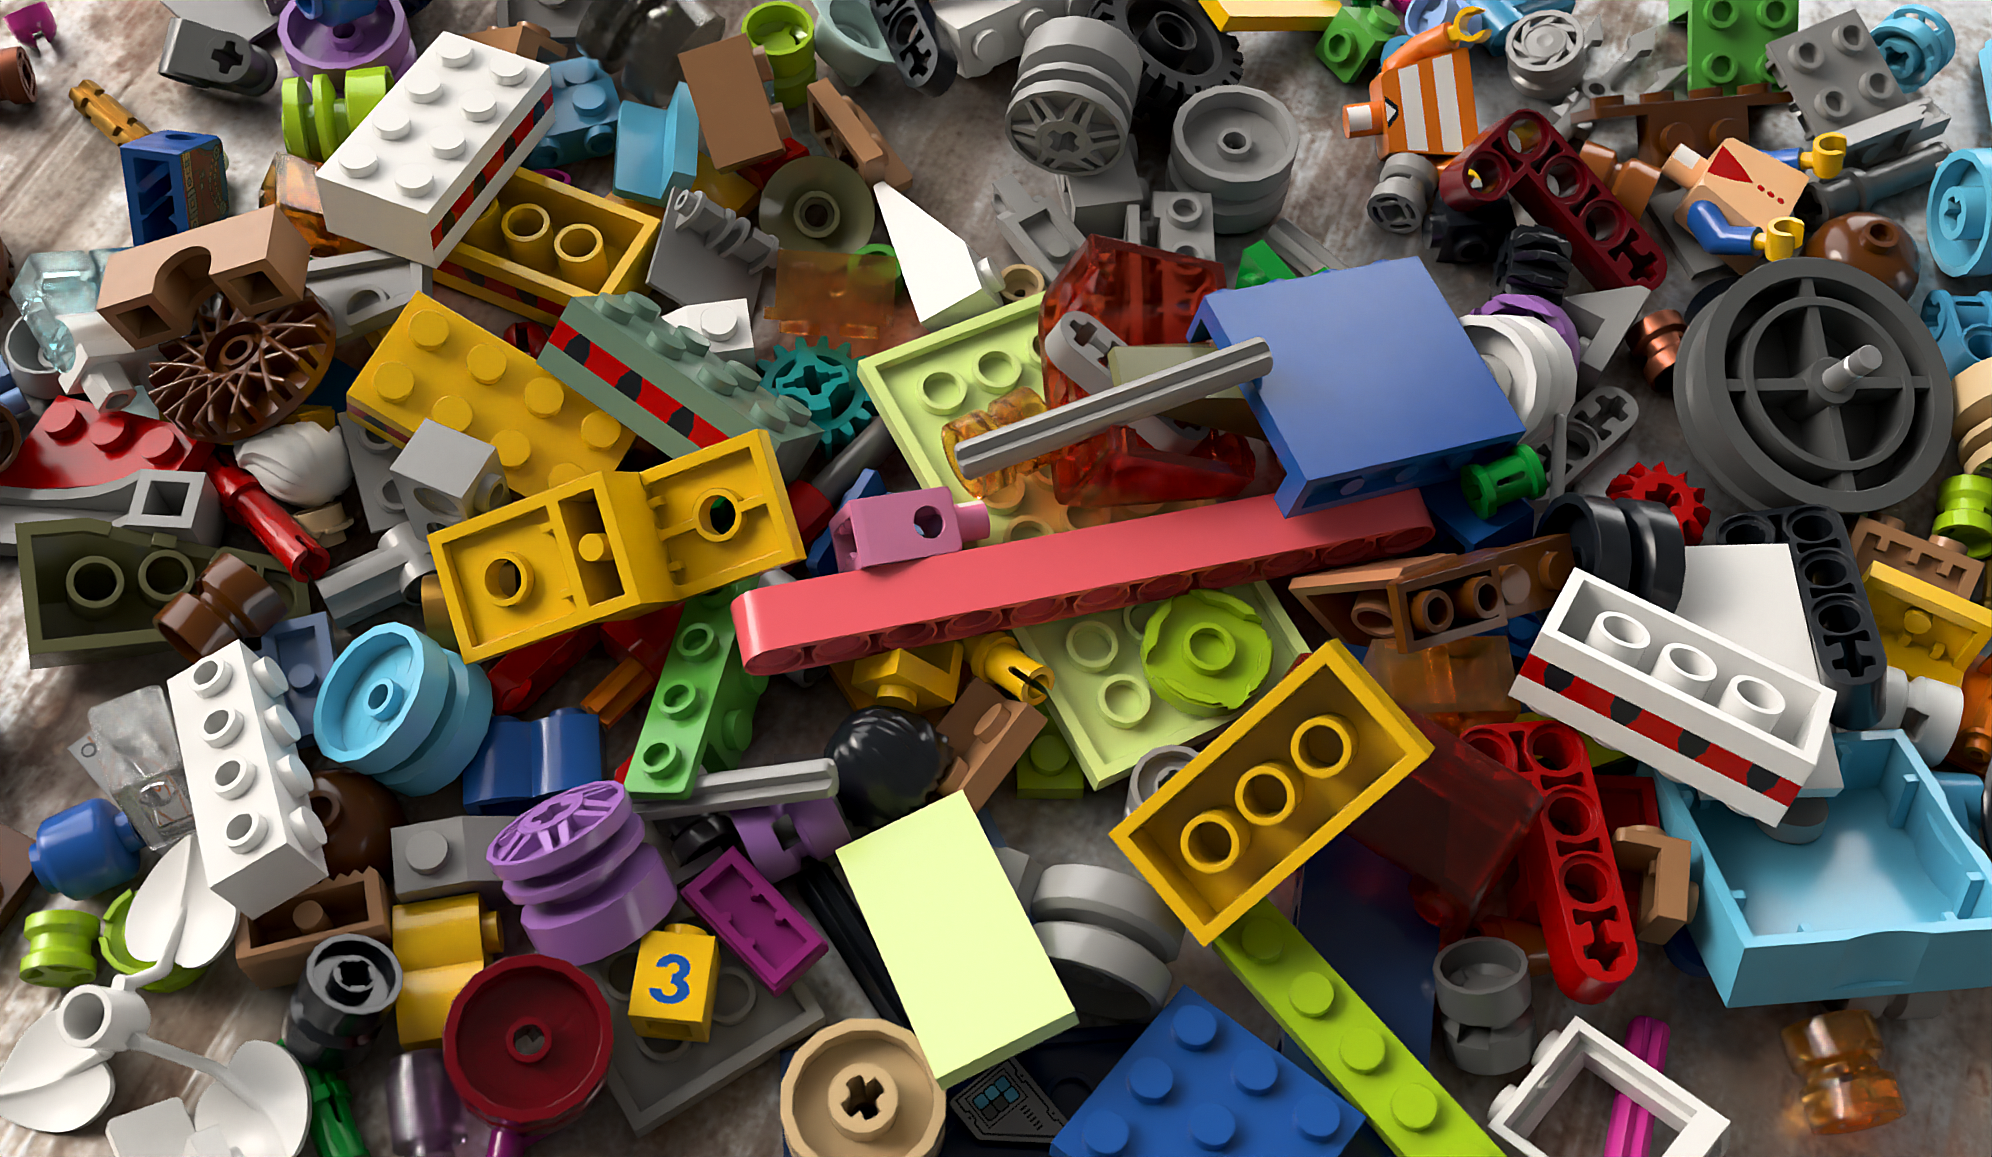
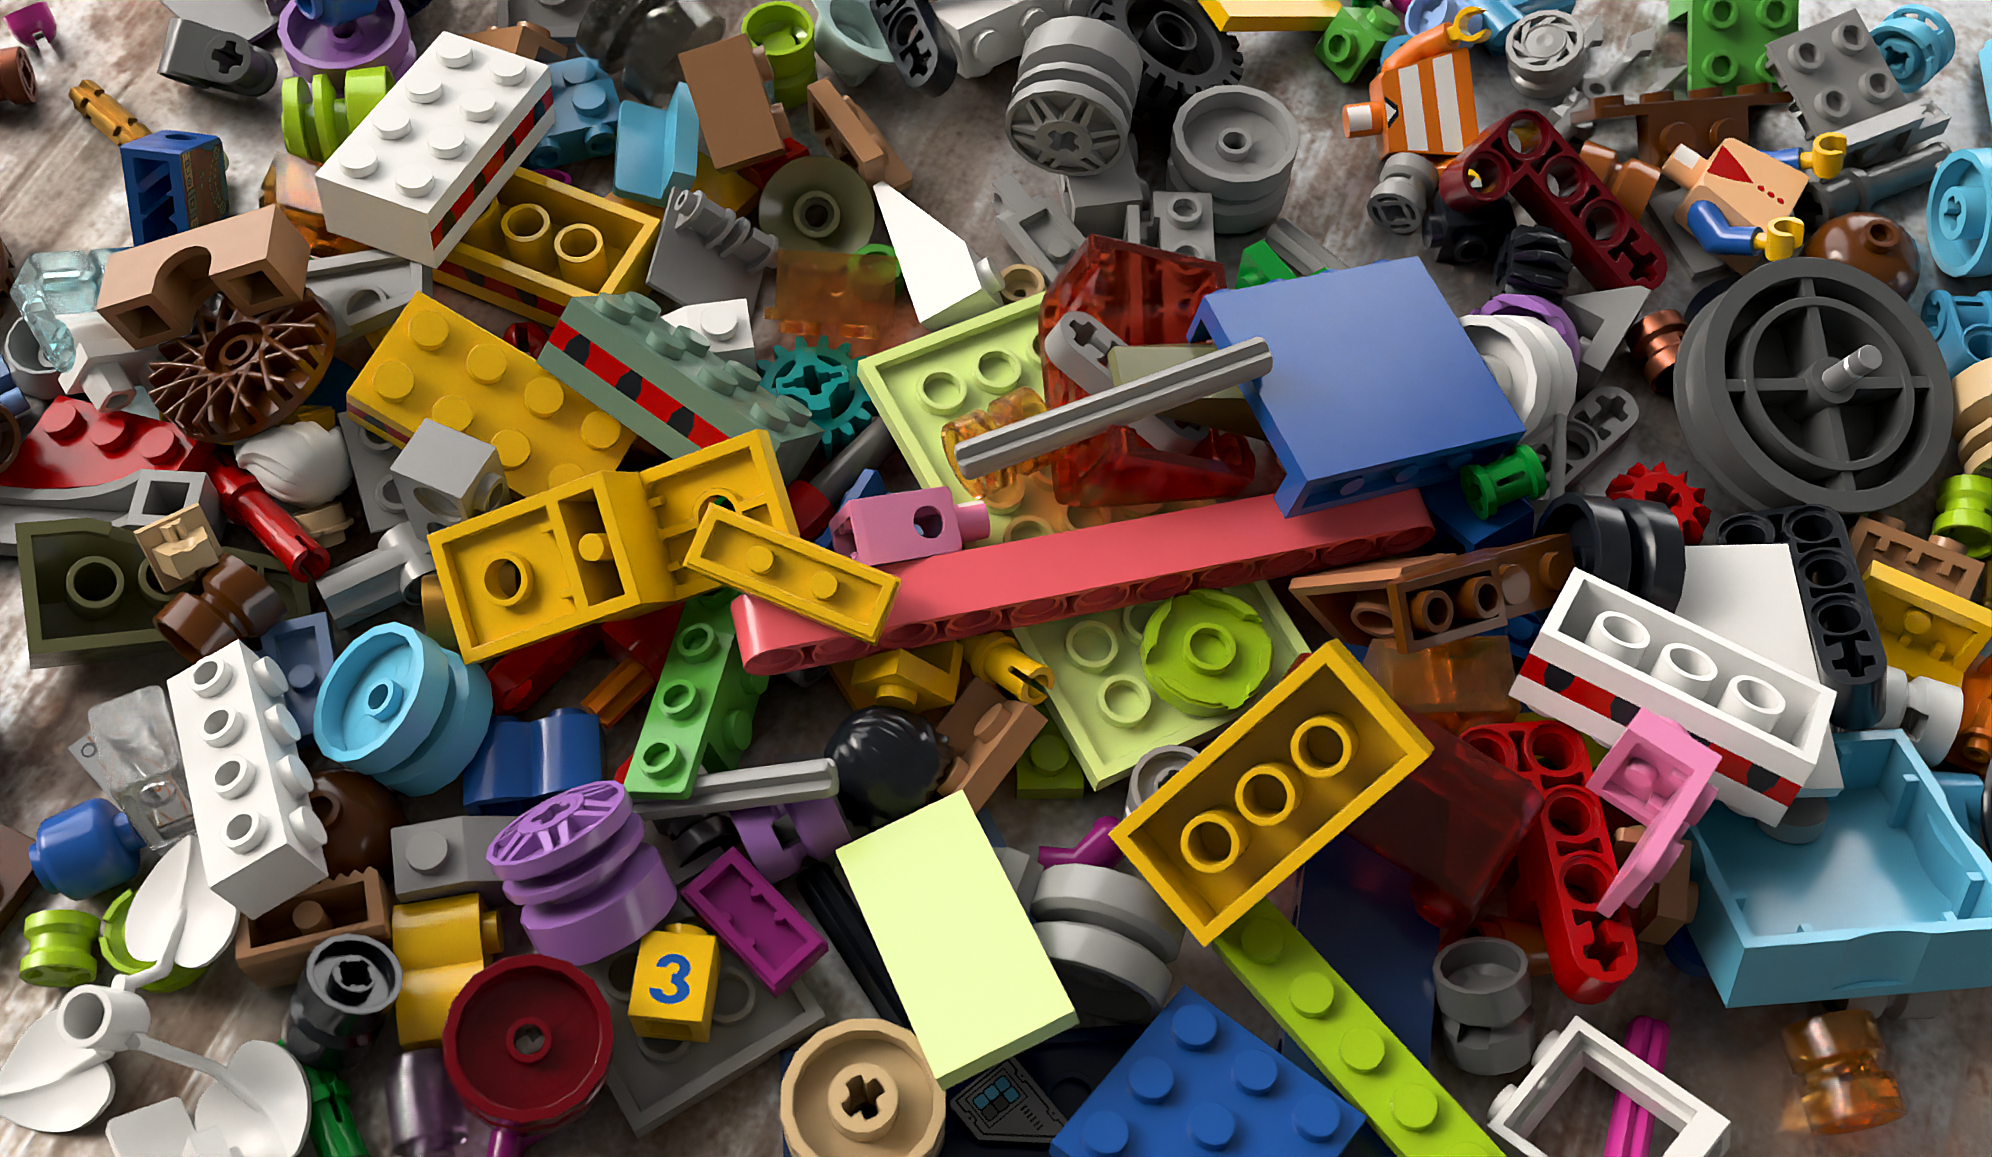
none -> tan brick [133,502,223,592]
none -> yellow tile [682,502,903,646]
none -> magenta arm [1038,816,1126,871]
none -> bright pink bracket [1585,707,1723,919]

